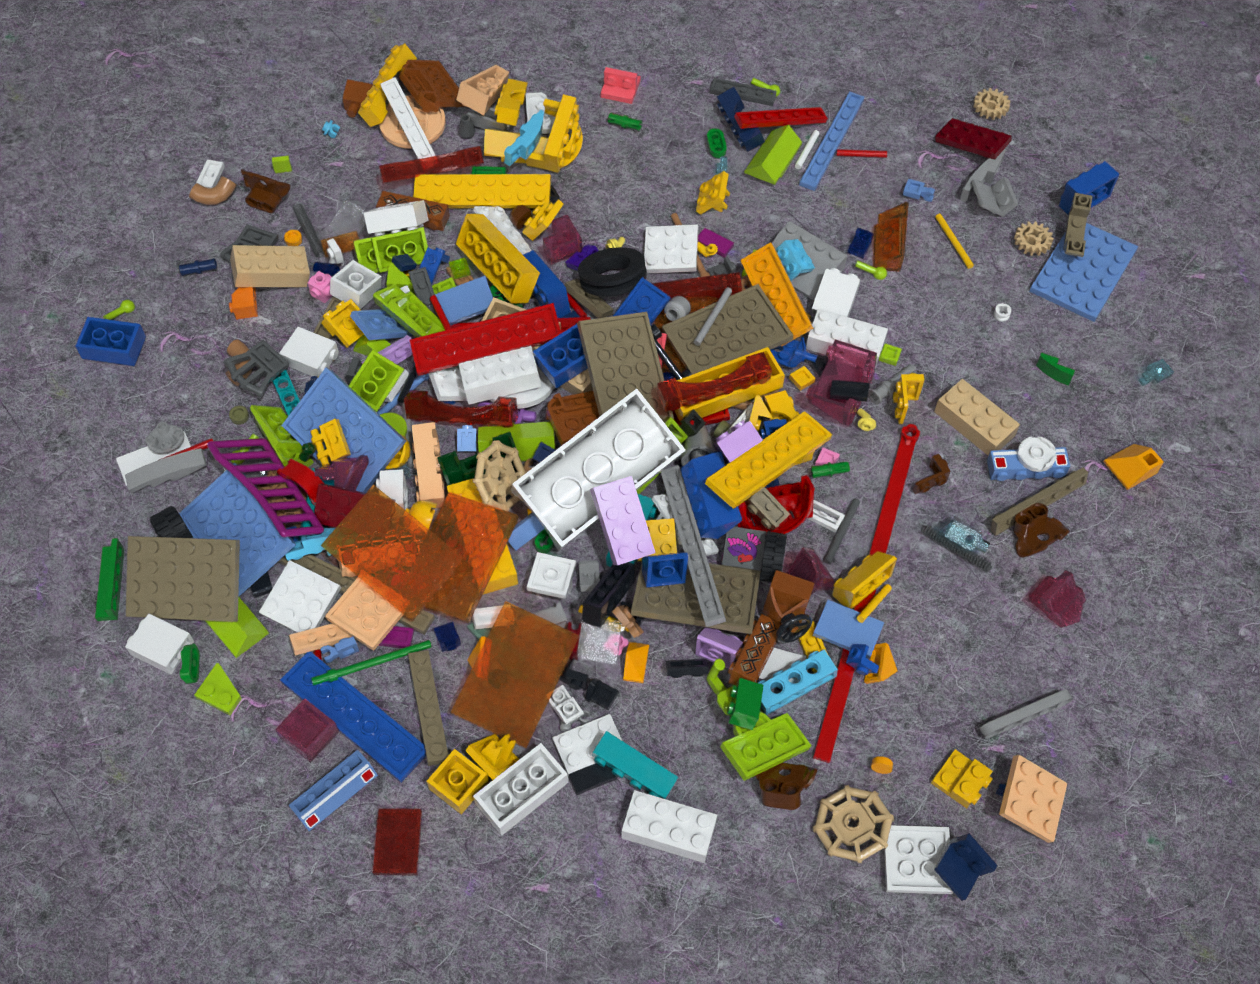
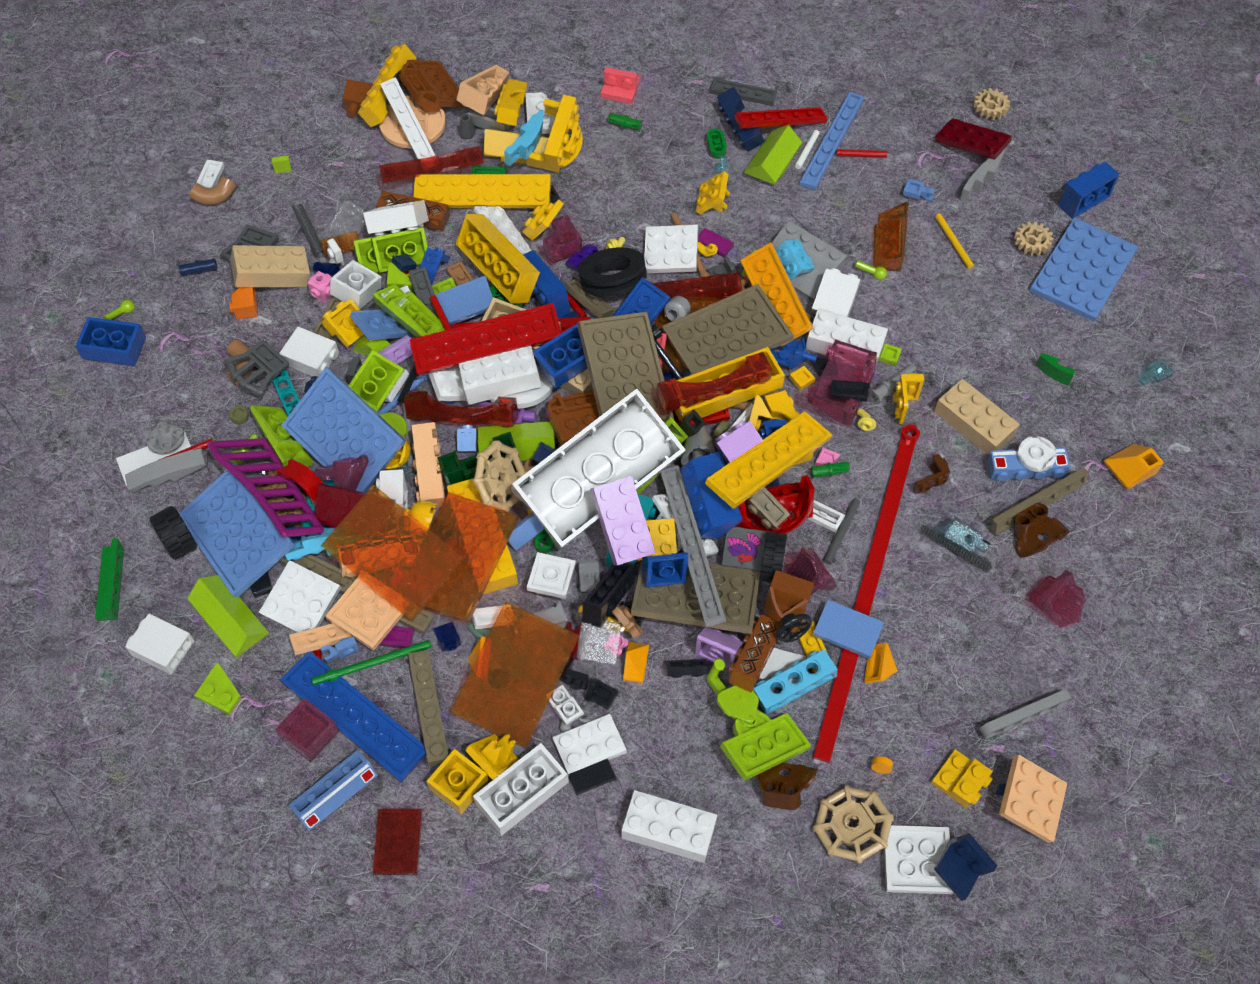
dark tan plate [126,536,240,622] -> none
green plate [180,644,200,684] -> none
reddish brown piece [241,169,291,213] -> none
light orange tile [284,230,302,246] -> none
dark green arm [299,443,316,462] -> none
yellow plate [310,419,351,467] -> none
medium azure plate [322,120,340,138] -> none
clear neon green plate [449,257,471,280] -> none
reddish brown piece [510,205,532,230] -> none
teal brick [592,731,678,799] -> none
light grey bar [694,287,732,346] -> none
green brick [727,678,764,730] -> none
lime bar [751,77,780,96] -> none
yellow slope [832,551,897,609] -> none
blue bracket [846,644,879,675] -> none
clear blue bracket [847,228,874,259] -> none
yellow bar [857,584,892,623] -> none
light grey bracket [971,177,1018,217] -> none
white bush [994,303,1011,322] -> none
dark tan slope [1063,193,1092,257] -> none

